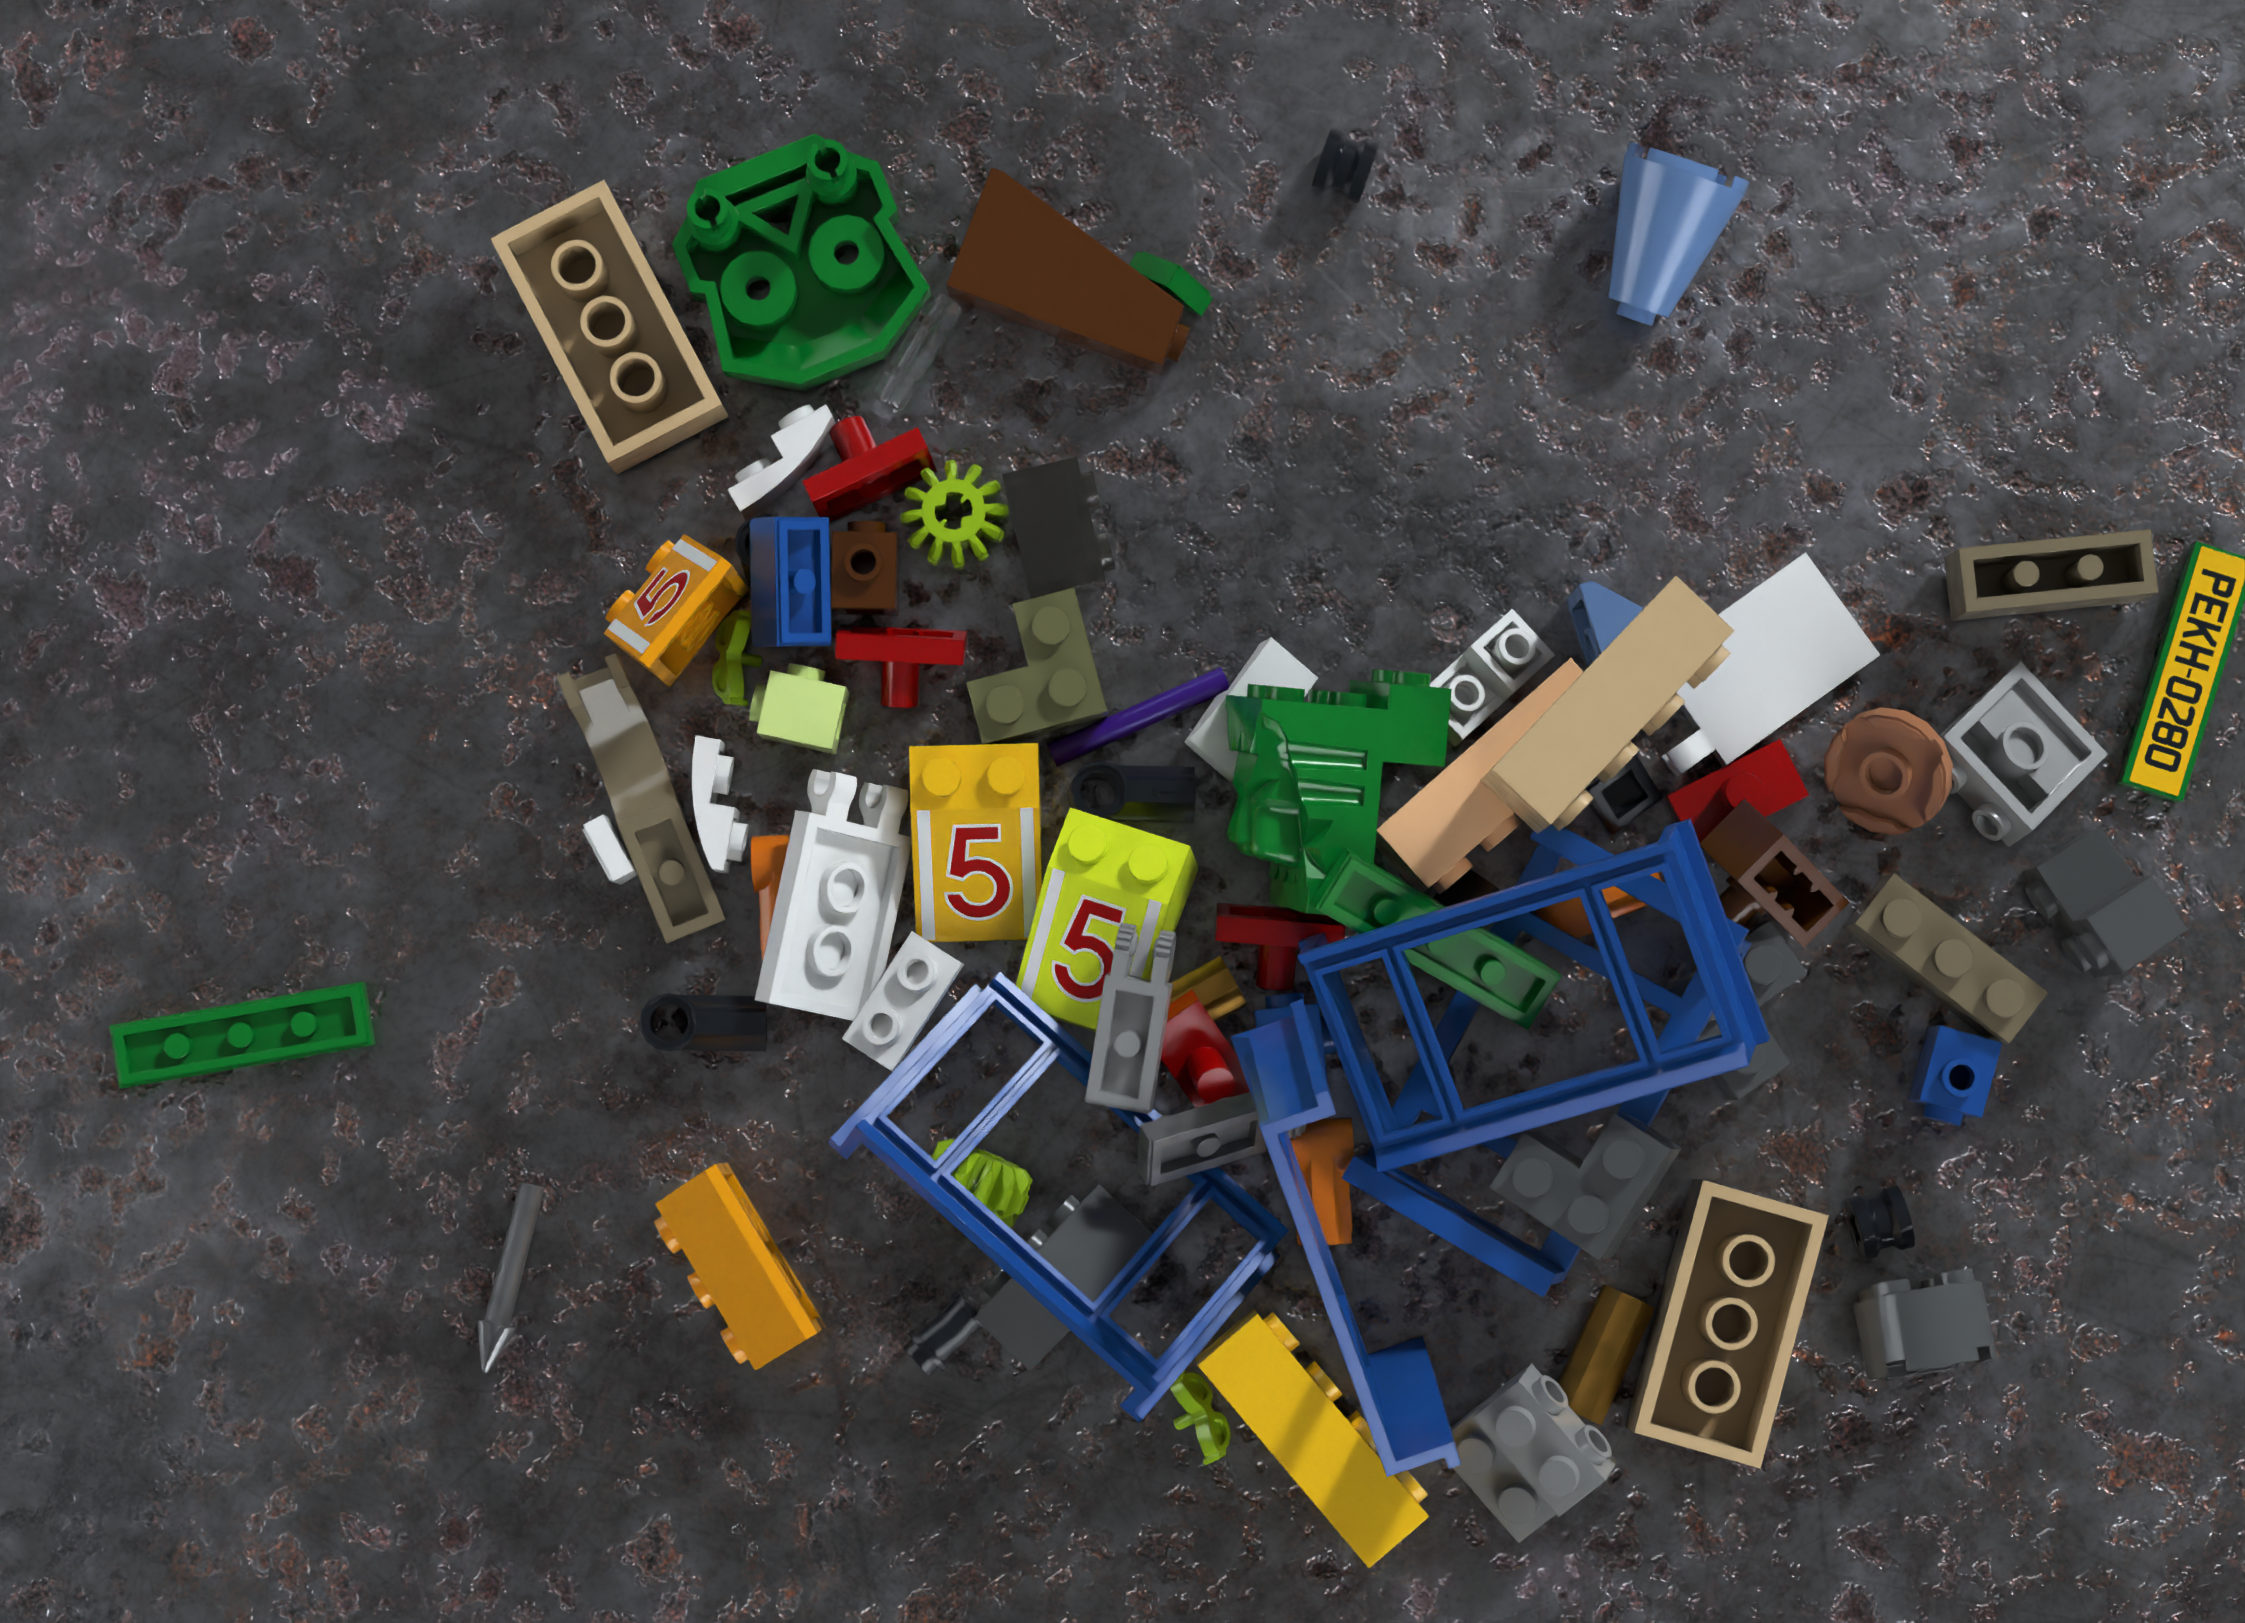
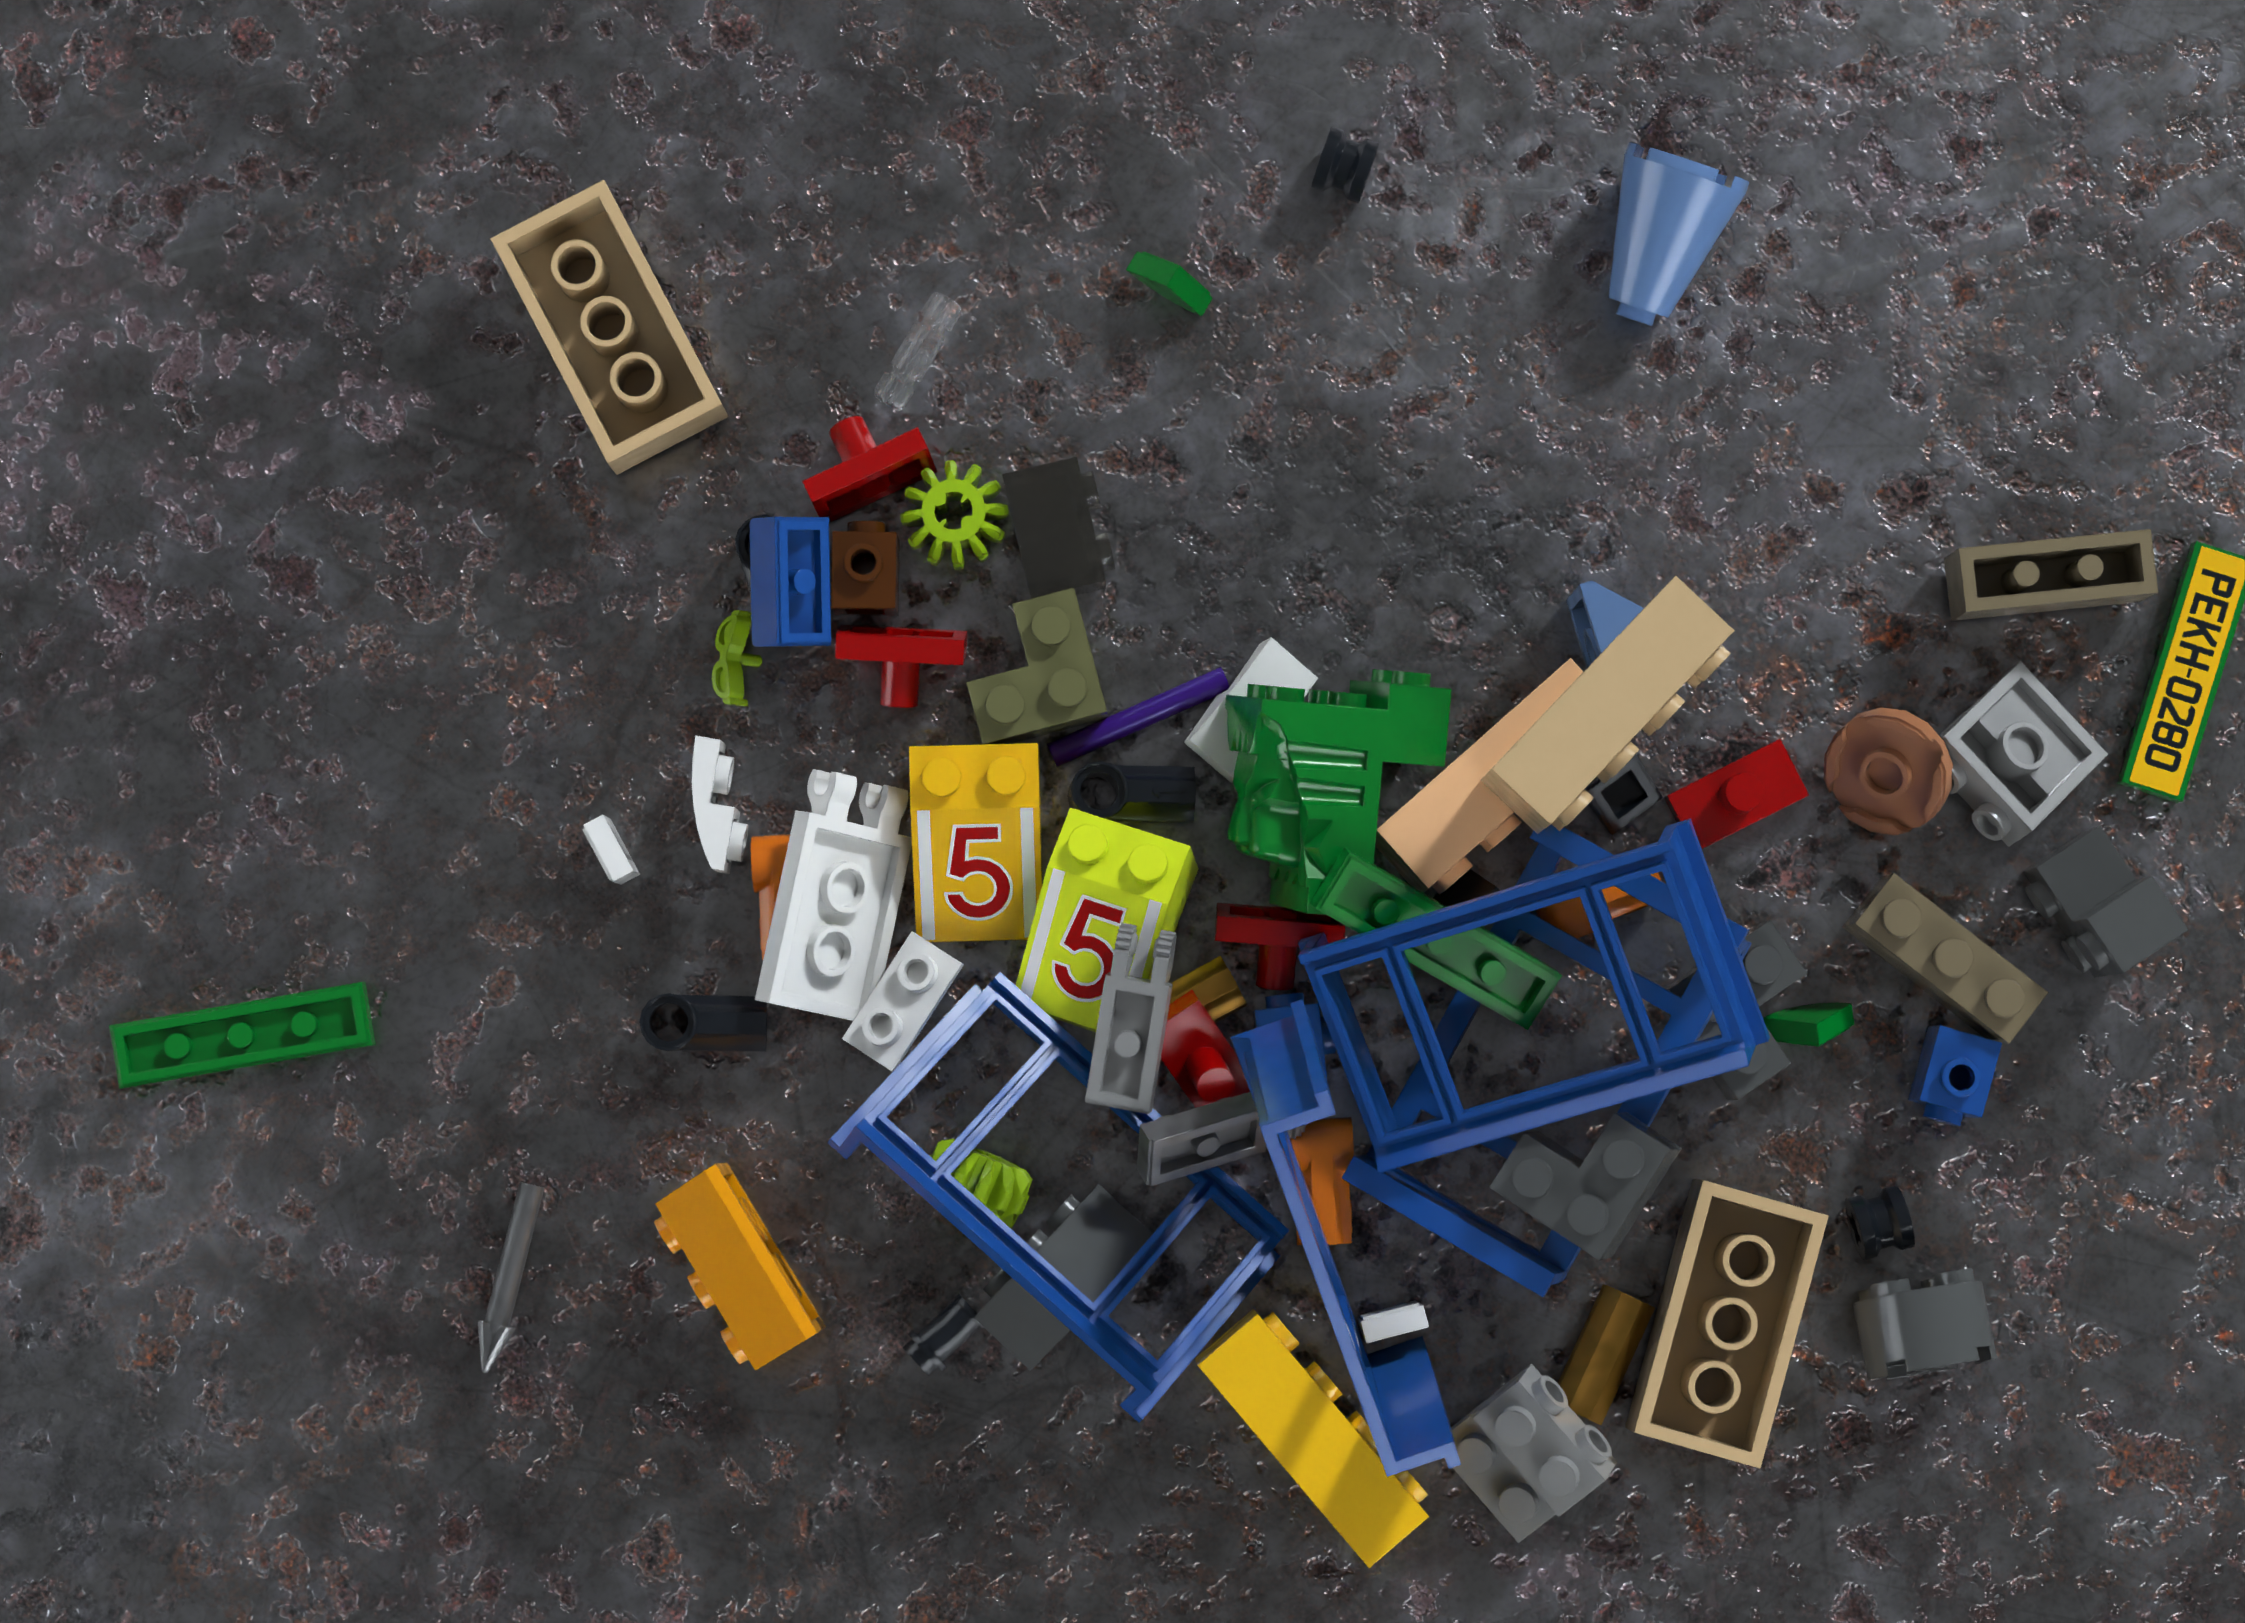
dark tan piece [557,653,726,944] -> none
light orange slope [603,534,749,688] -> none
green brick [672,133,931,391] -> none
white slope [727,404,836,520] -> none
yellowish green brick [749,663,850,754] -> none
reddish brown slope [947,167,1191,376] -> none
lime piece [1170,1370,1231,1466] -> none
white slope [1430,609,1555,747] -> none
white tile [1661,552,1880,777] -> none
reddish brown brick [1700,799,1850,948] -> none
none -> white tile [1357,1300,1429,1344]
none -> green tile [1763,1002,1854,1047]

